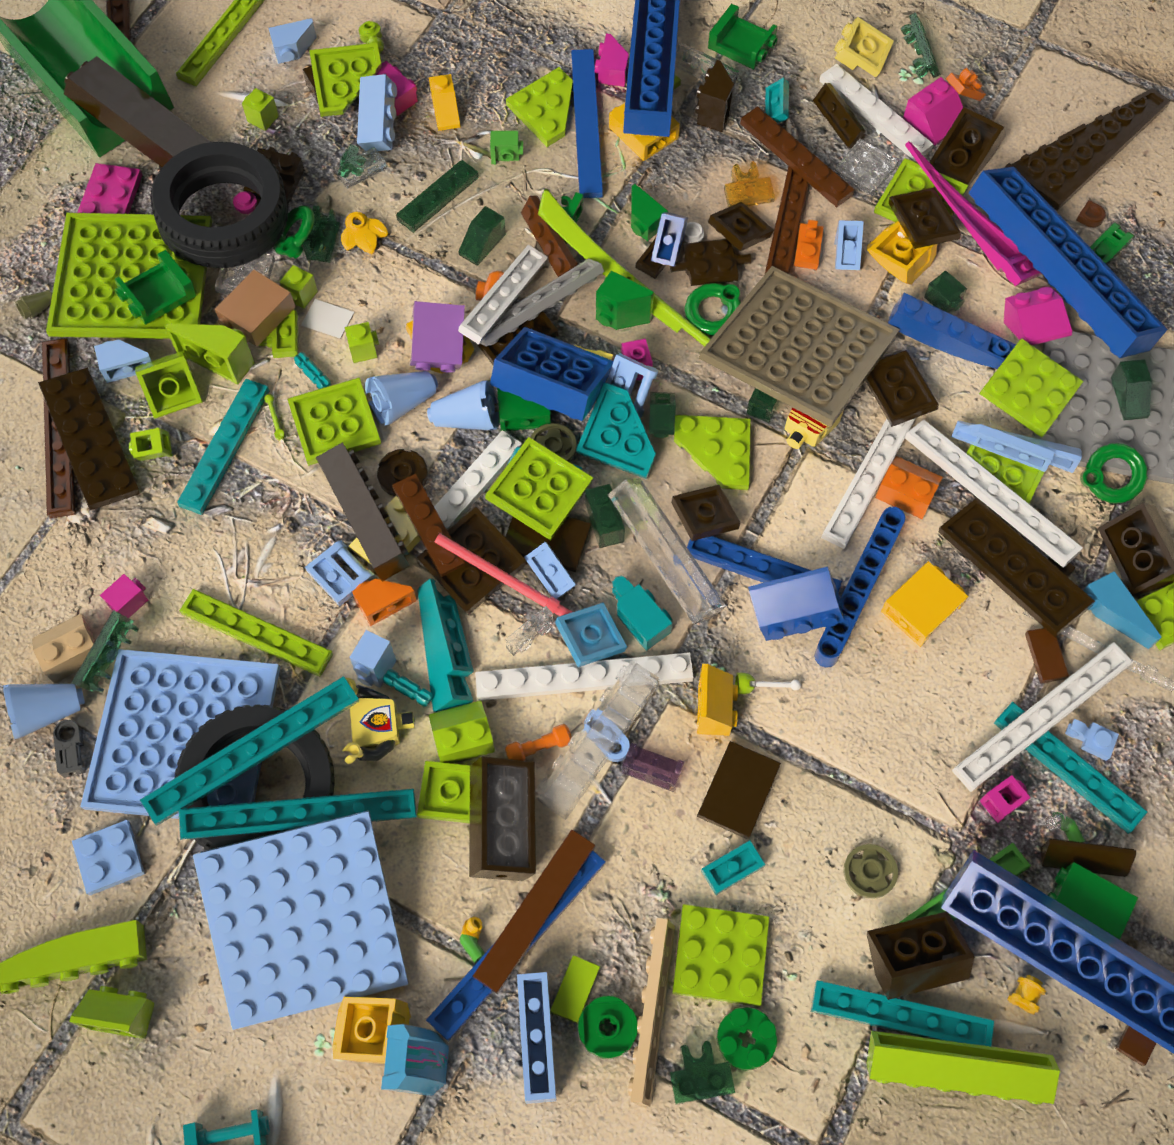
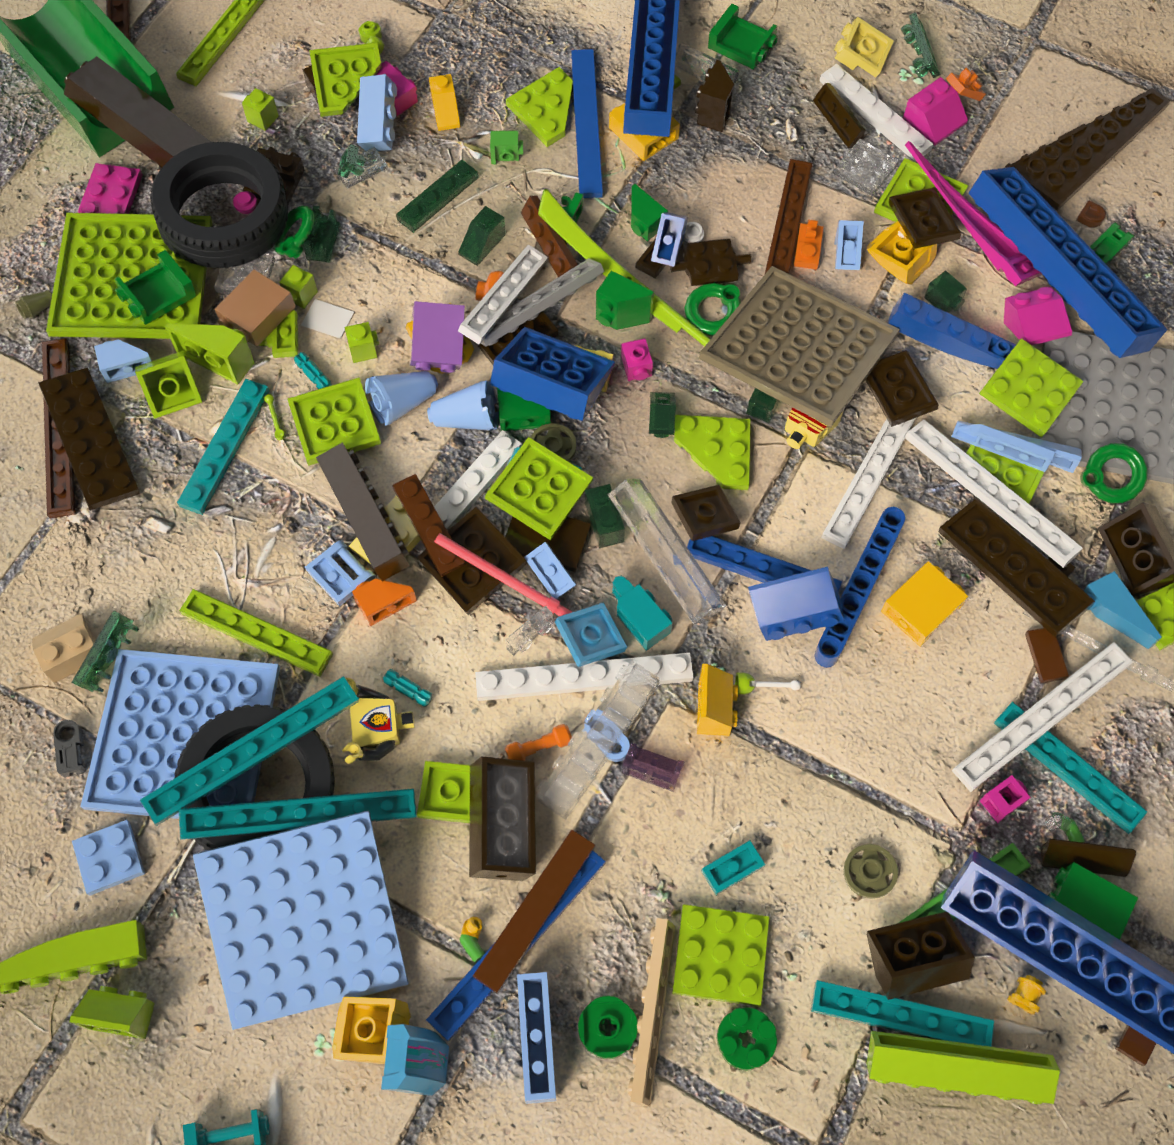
light blue cone [3,684,85,739] -> none
dark pink brick [100,574,148,622] -> none
lime brick [129,428,172,461] -> none
light blue slope [269,18,317,64] -> none
yellow plate [341,212,388,254] -> none
light blue brick [349,630,396,688] -> none
dark brown tile [377,449,428,496] -> none
teal wedge [417,578,474,712] -> none
lime slope [429,700,495,764] -> none
lime tile [550,955,600,1024] -> none
teal plate [576,382,656,479] -> none
dark pink slope [595,33,629,87] -> none
light blue plate [606,353,659,418] -> none
clear green plate [669,1041,735,1105] -> none
dark brown tile [697,741,781,840] -> none
dark brown plate [708,202,774,251] -> none
clear yellow plate [724,161,775,207] -> none
reddish brown plate [740,106,855,208] -> none
teal plate [765,77,789,123] -> none
orange slope [875,456,943,519] -> none
dark brown slope [929,107,1005,187] -> none
light blue plate [1065,719,1119,761] -> none
clear green slope [1111,359,1152,421] -> none

